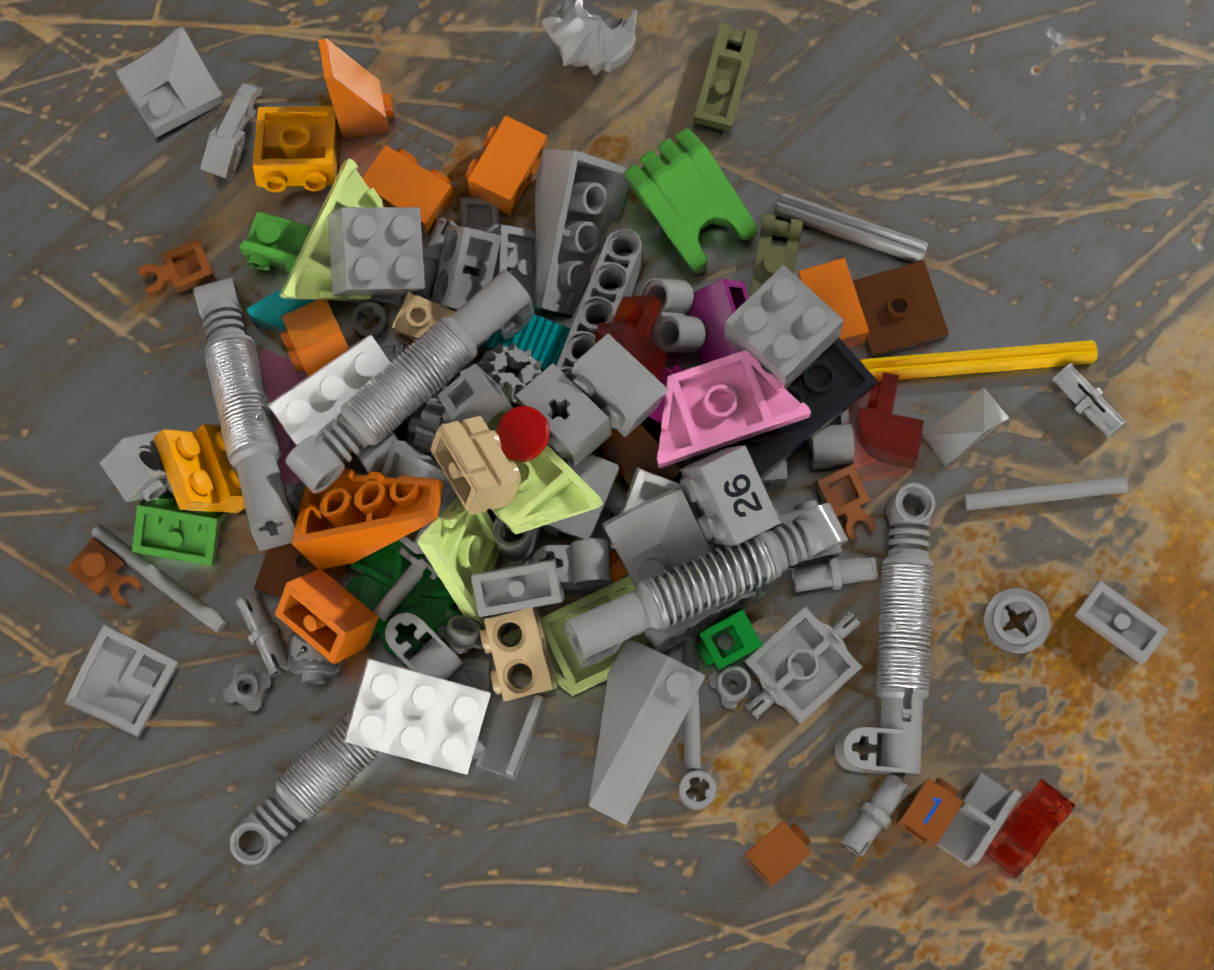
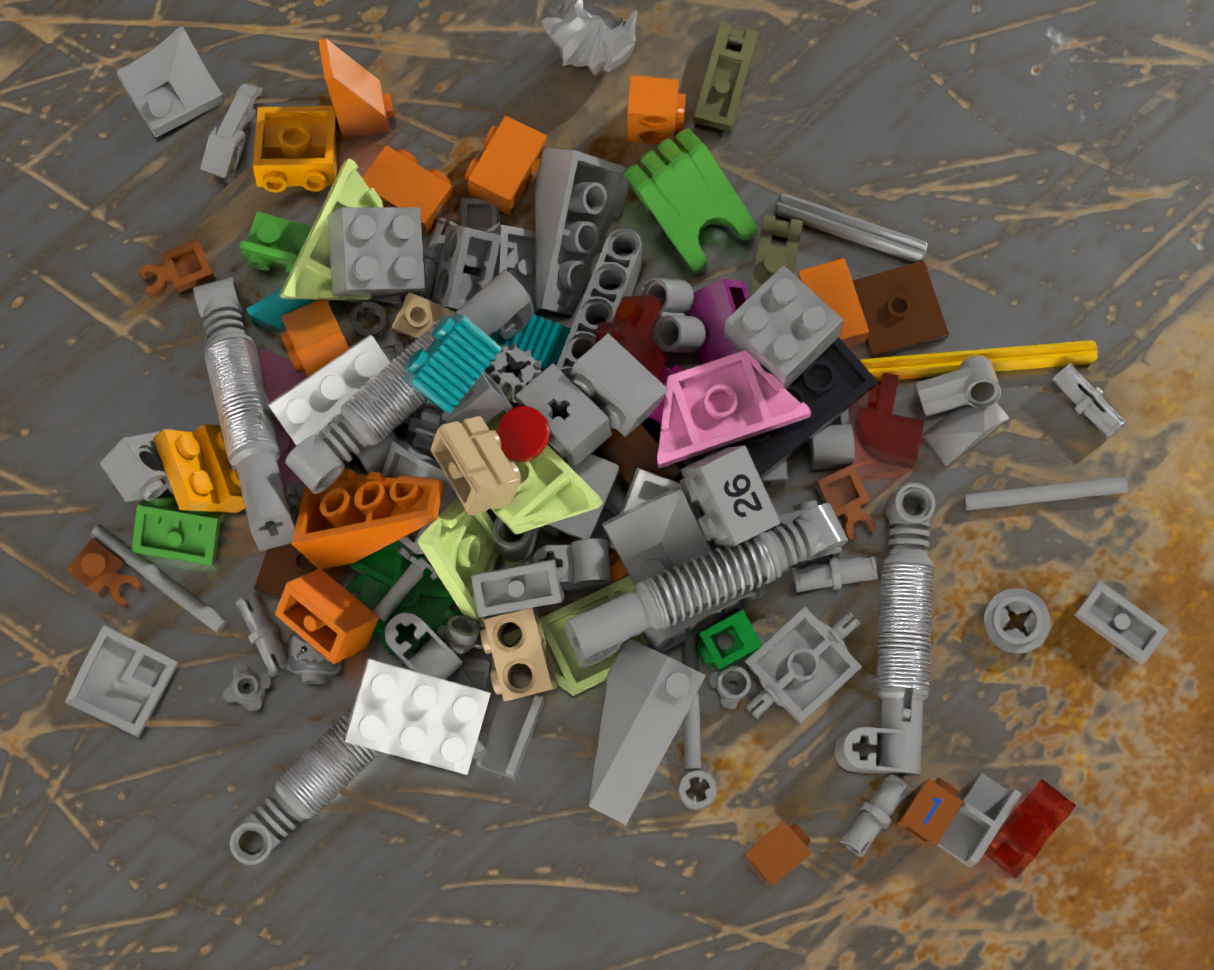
none -> teal brick [403,313,502,414]
none -> orange brick [627,75,686,145]
none -> light grey piece [916,356,1001,417]

